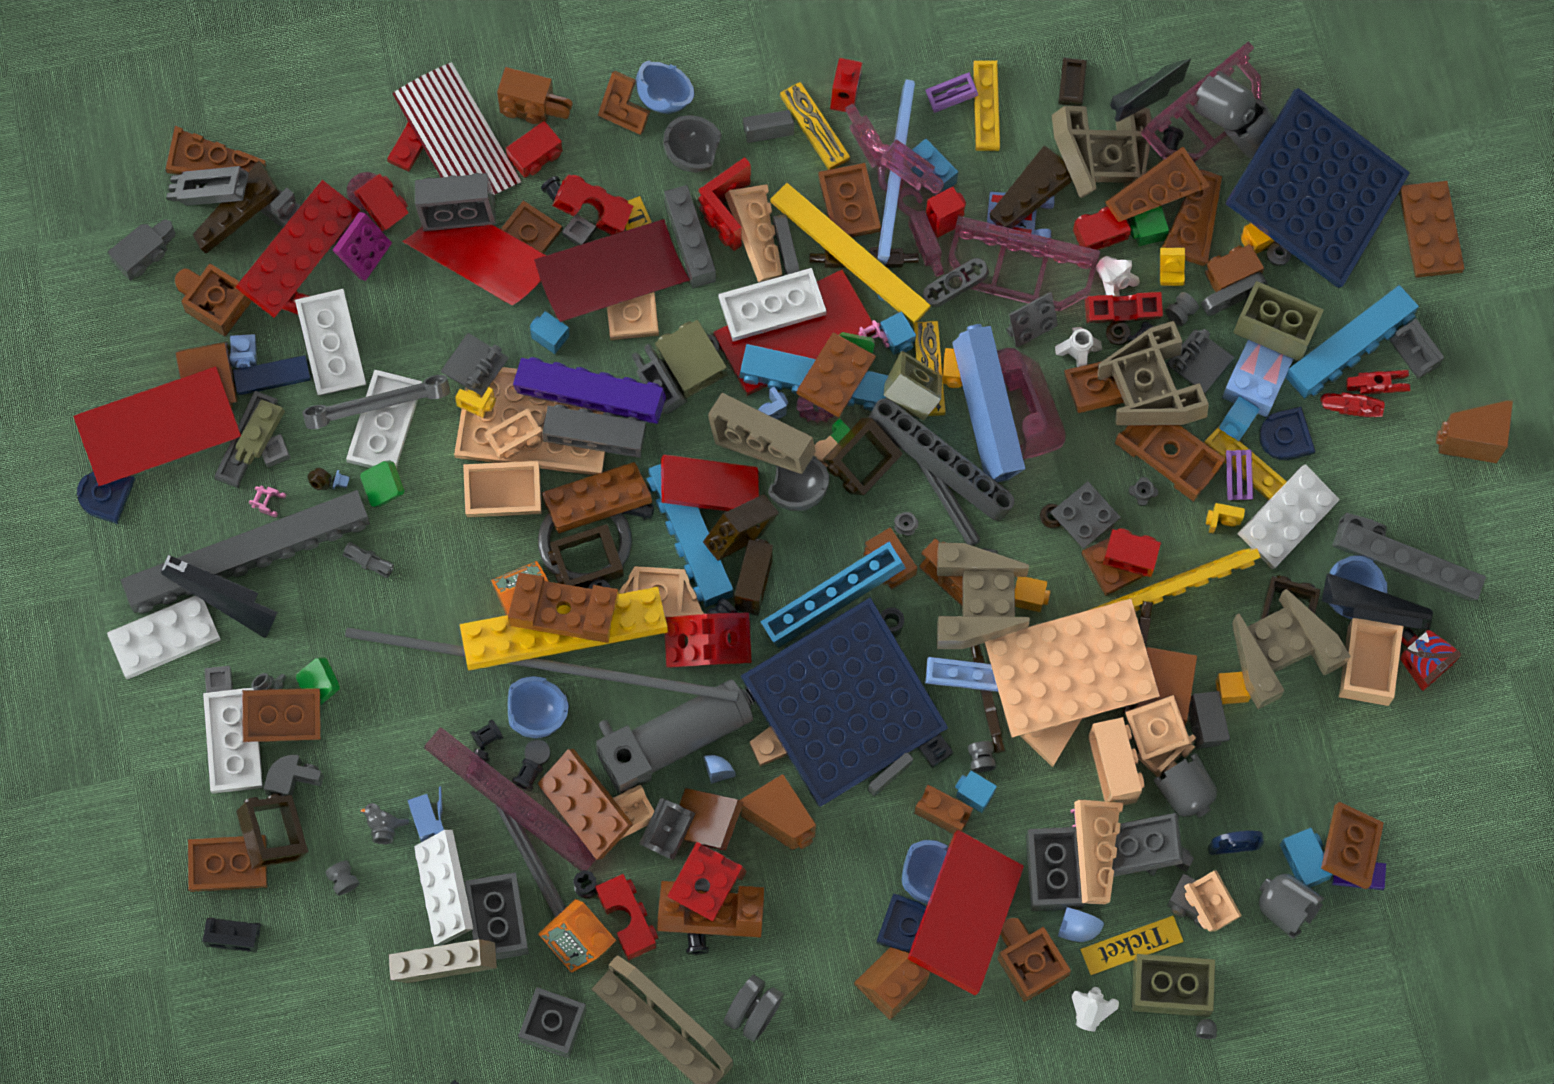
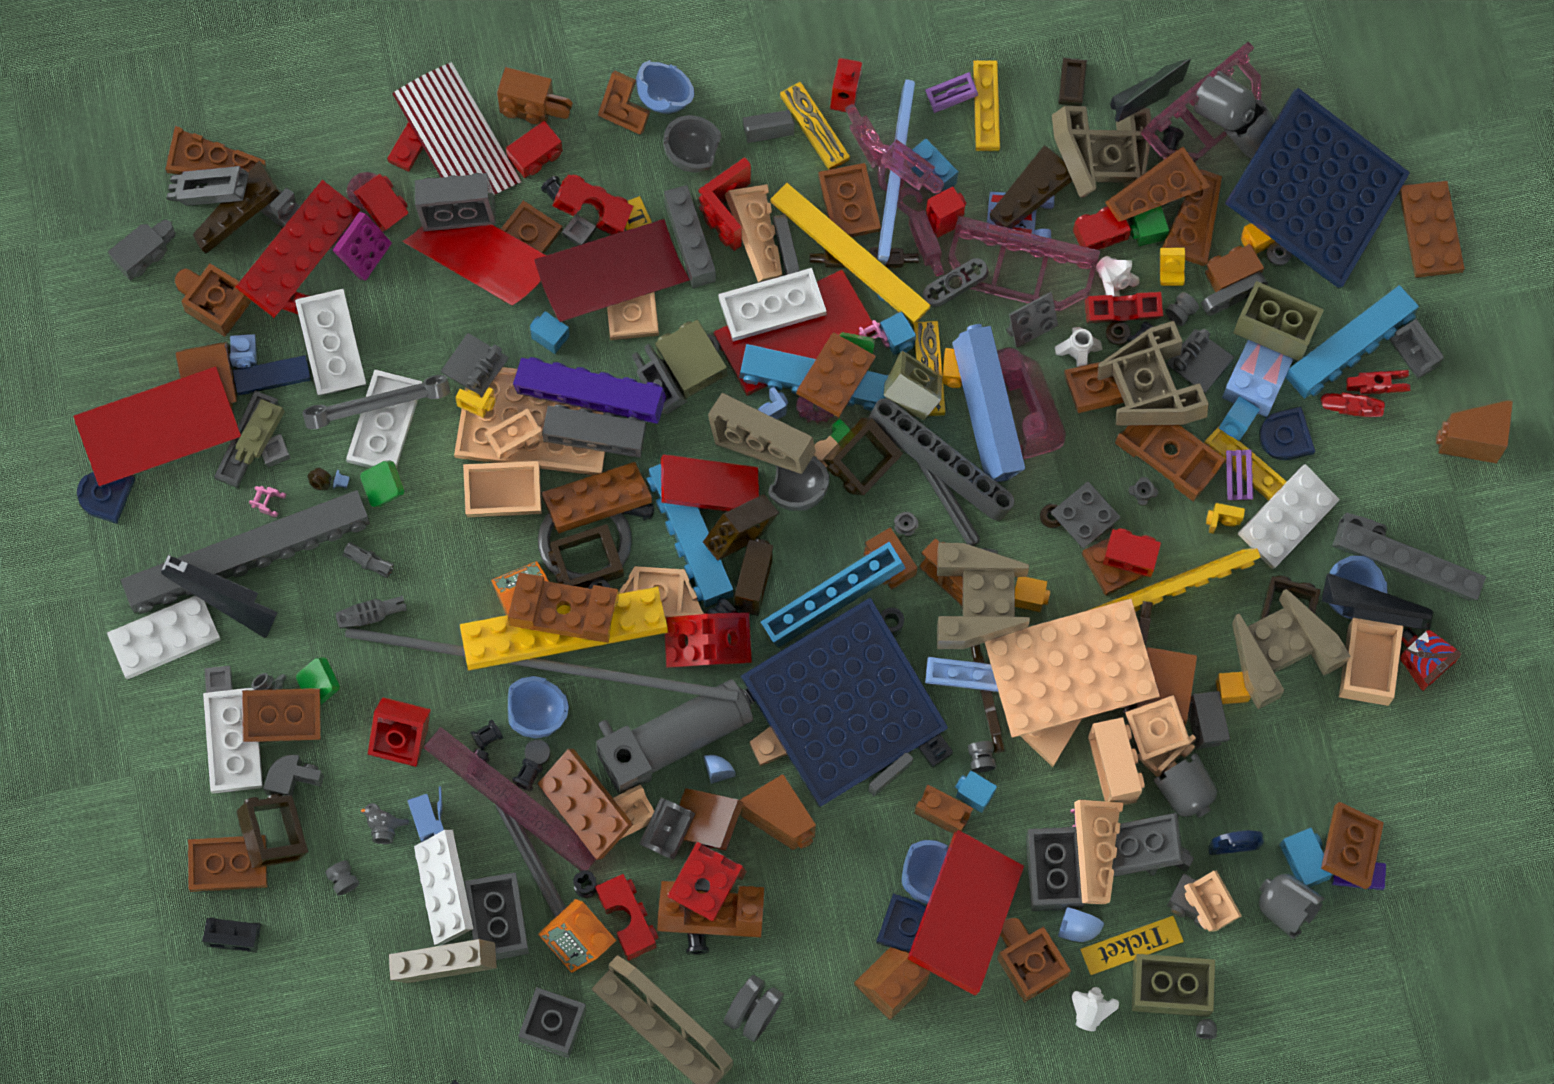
none -> dark grey hinge [336,595,407,628]
none -> red slope [367,697,431,767]

